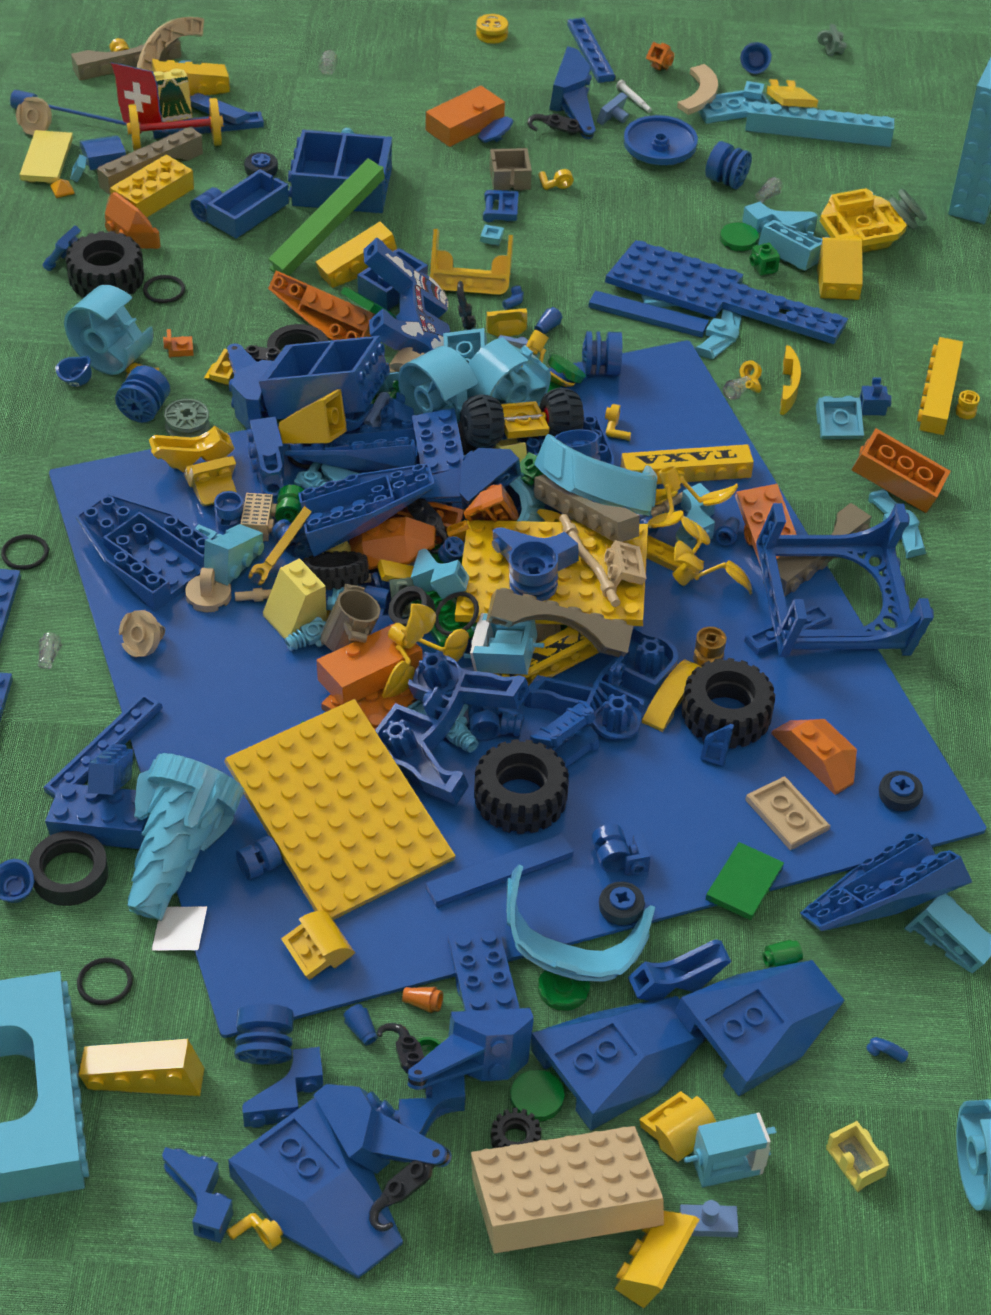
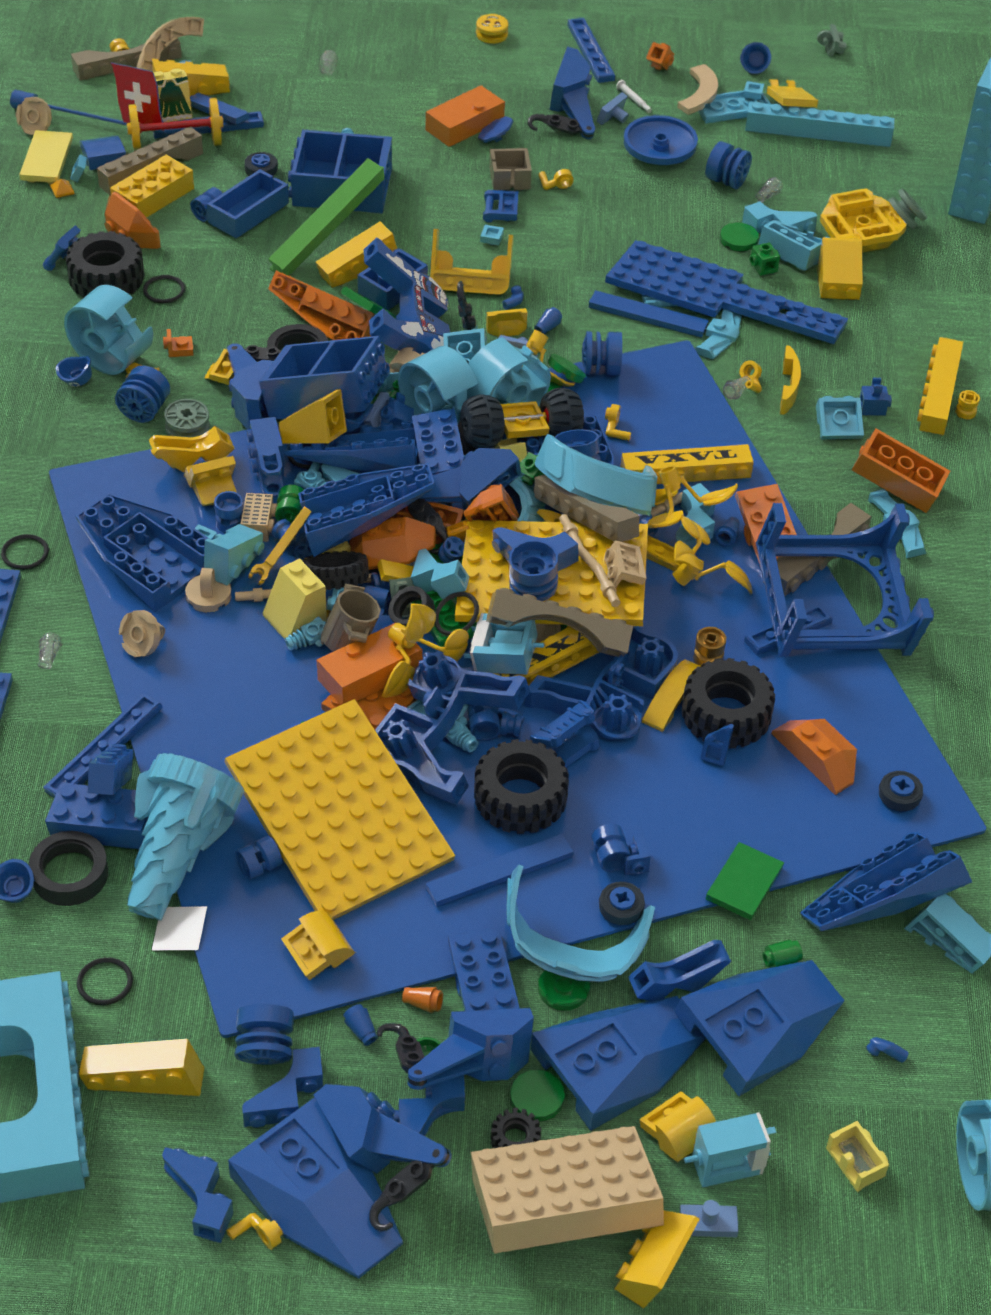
tan tile [745,776,830,850] -> none

